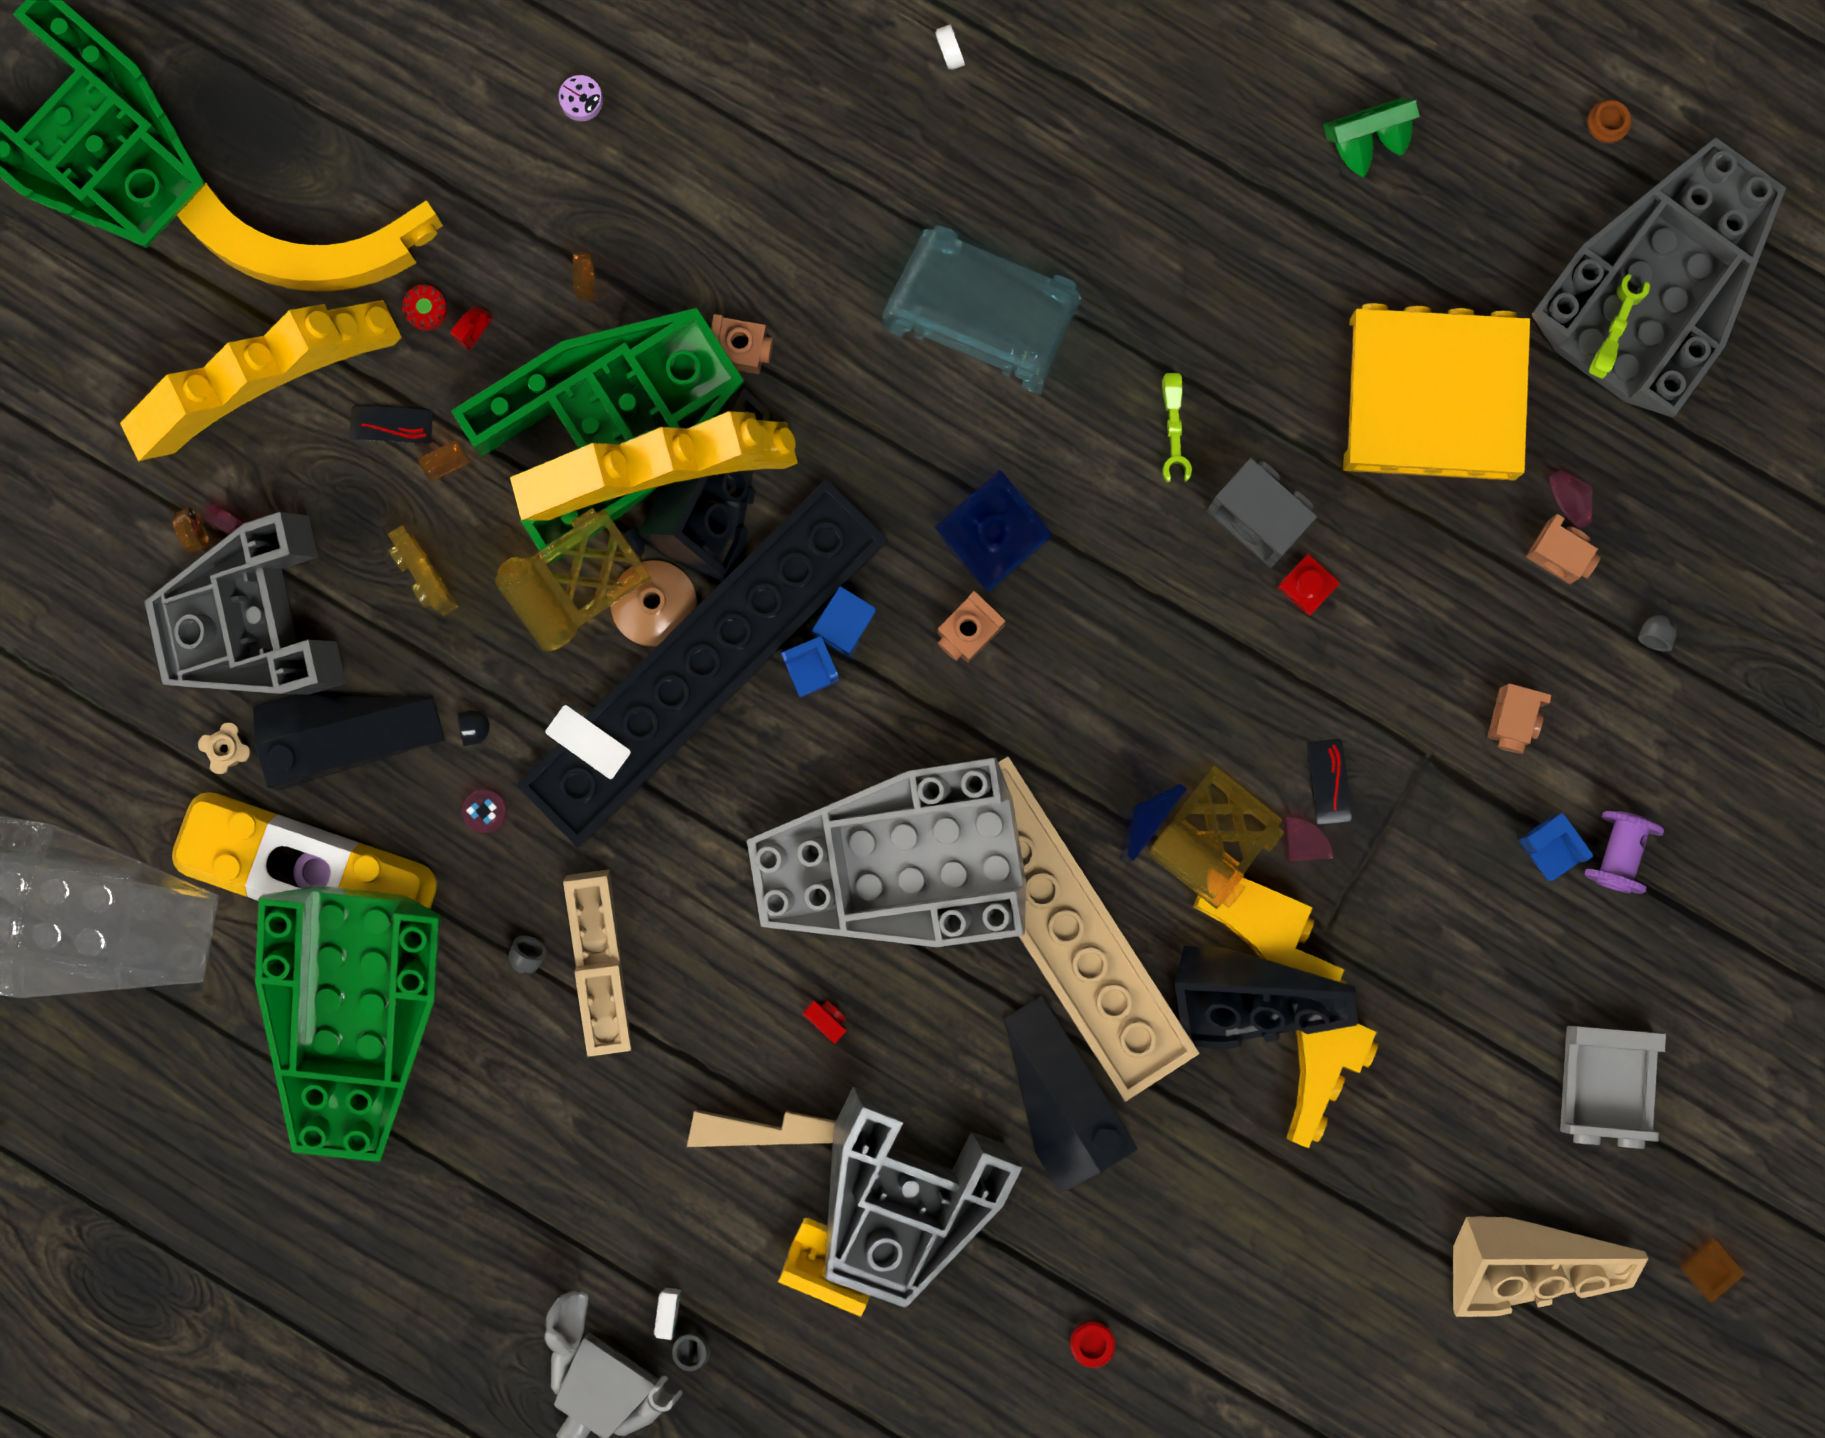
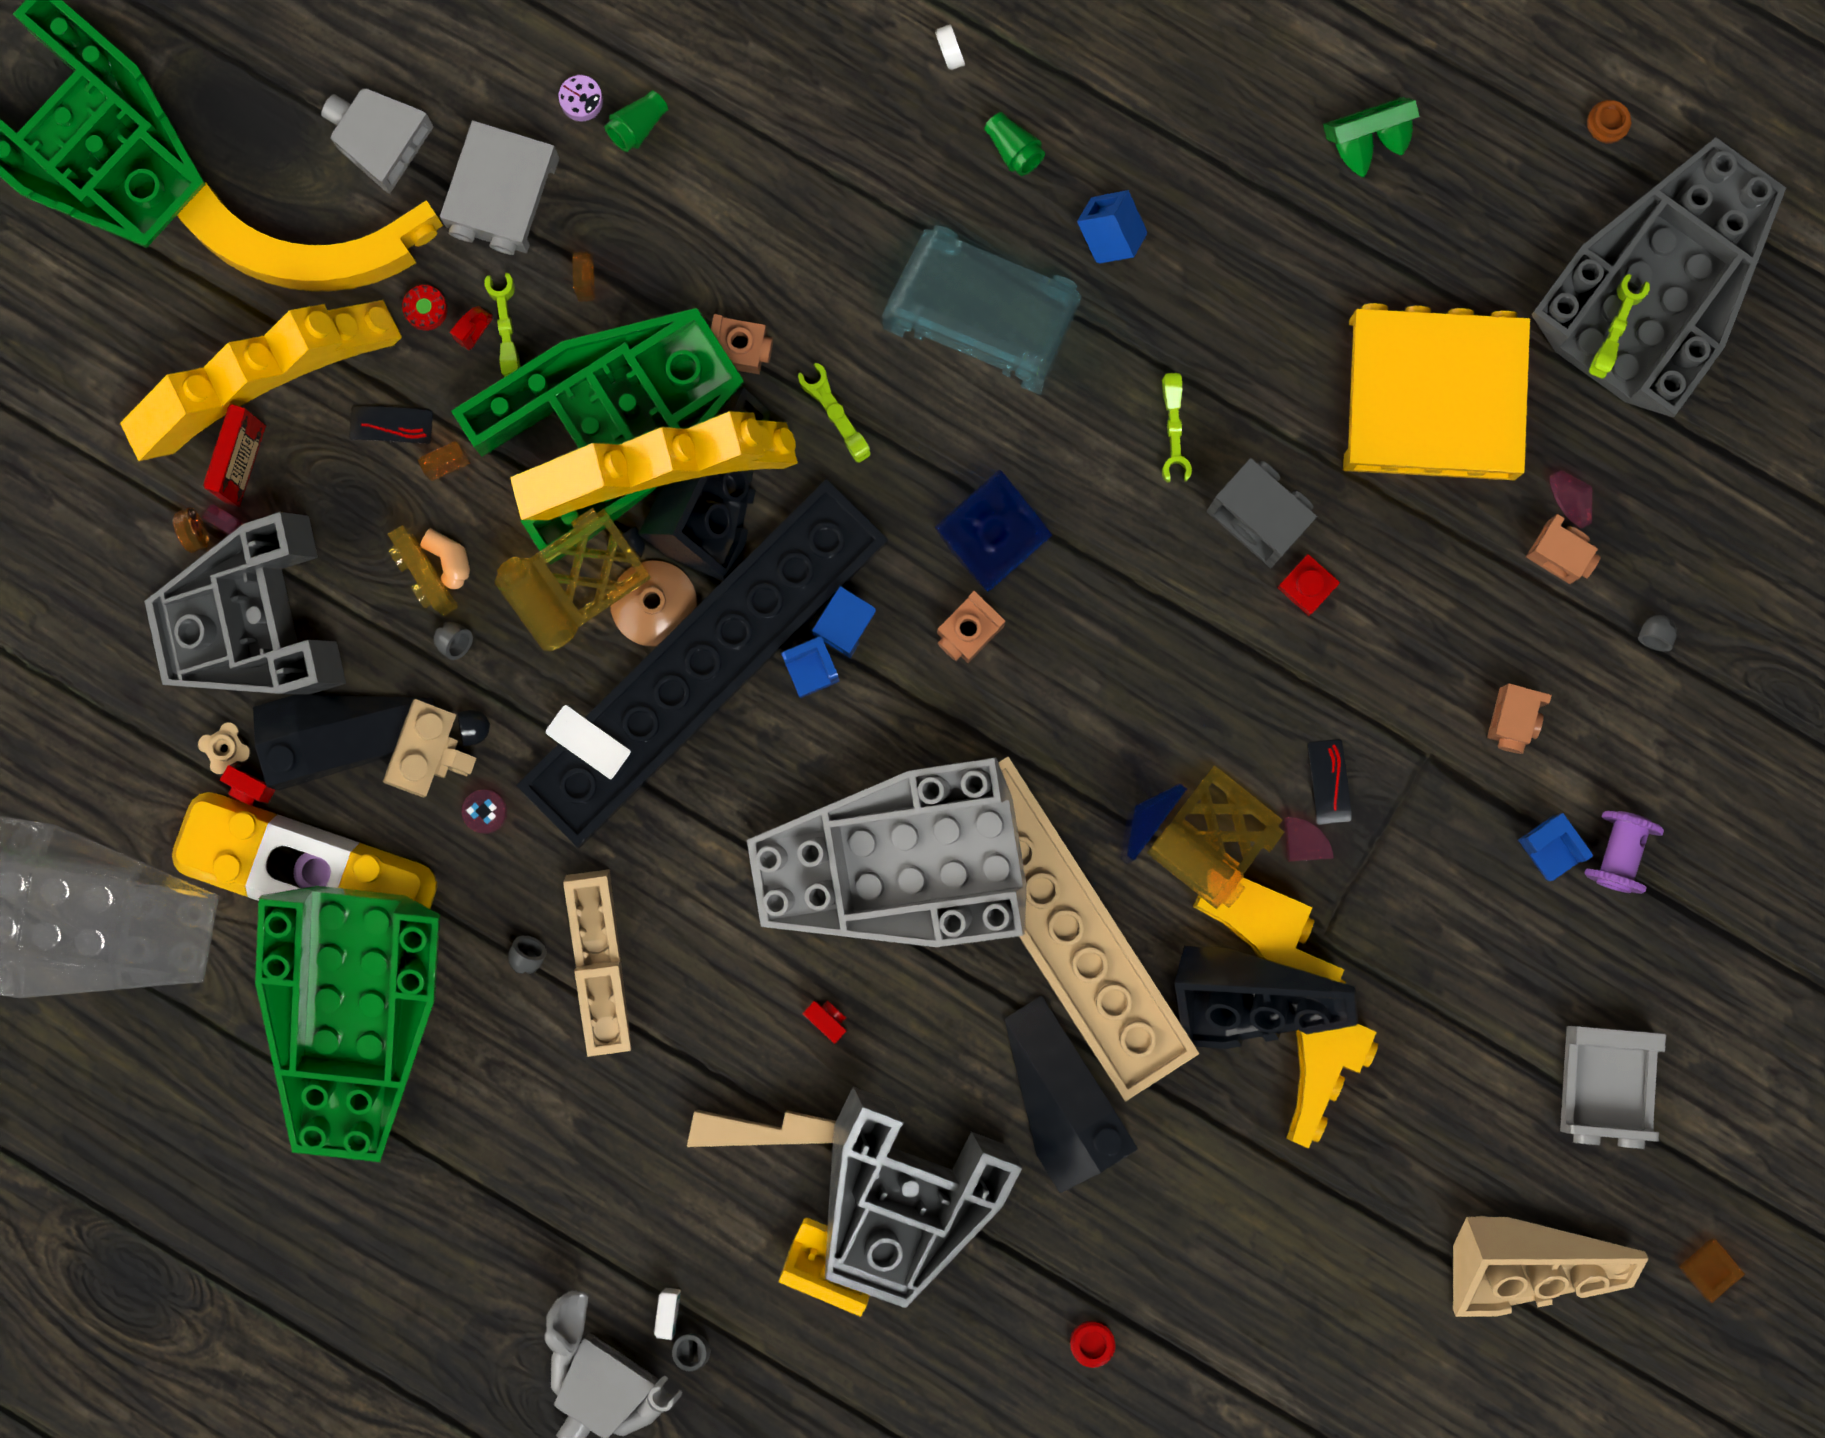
none -> red tile [203,404,266,507]
none -> red plate [220,765,275,806]
none -> light grey torso [321,88,434,194]
none -> tan hinge [383,699,477,798]
none -> light nougat arm [420,528,470,589]
none -> dark grey hinge [434,621,473,660]
none -> light grey panel [440,121,560,255]
none -> lime piece [484,273,521,377]
none -> green cone [604,90,668,152]
none -> lime piece [798,363,871,463]
none -> green cone [984,112,1045,176]
none -> blue panel [1077,190,1147,263]

